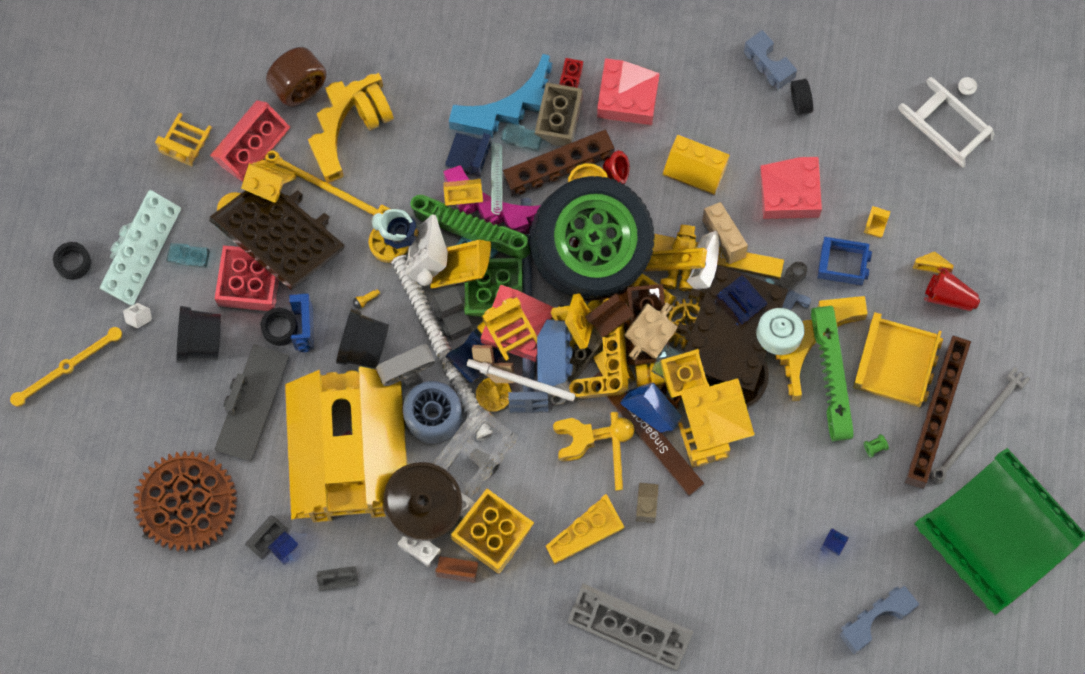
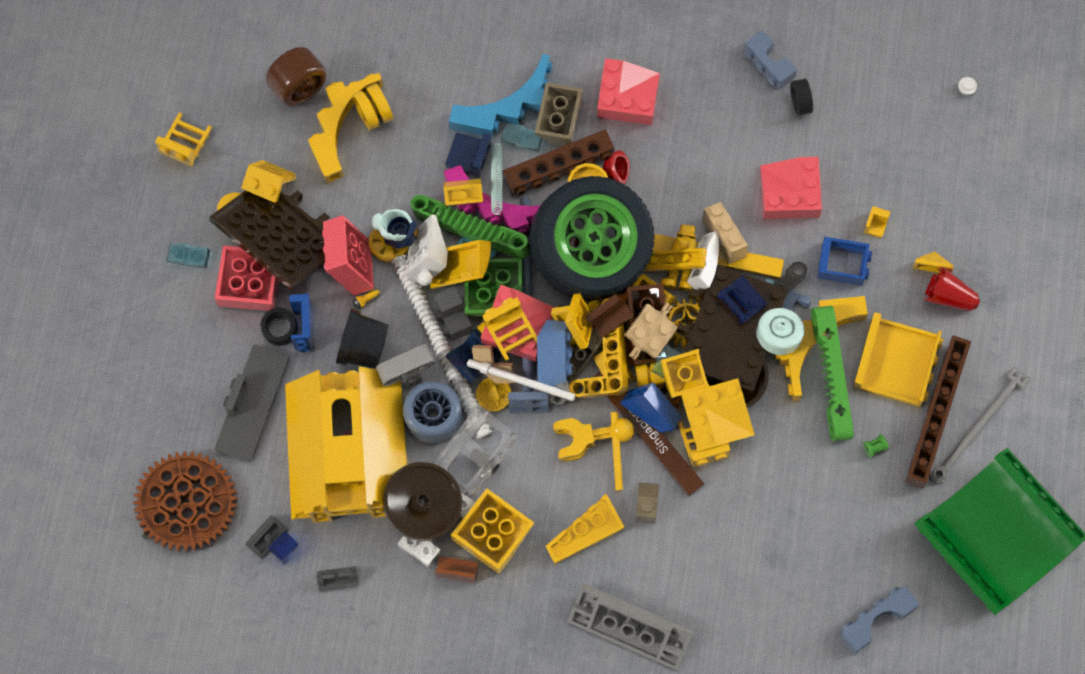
yellow piece [10,327,123,407] -> none
black tyre [53,242,91,280] -> none
light aqua bracket [99,190,181,306] -> none
white slope [123,303,152,328] -> none
black piece [176,306,221,363] -> none
coral slope [210,100,290,182] -> none
yellow hinge [265,150,390,216] -> none
red slope [559,58,584,88] -> none
yellow slope [662,134,730,195] -> none
clear blue panel [820,528,849,556] -> none
white piece [898,77,995,168] -> none
none -> coral slope [322,215,374,295]

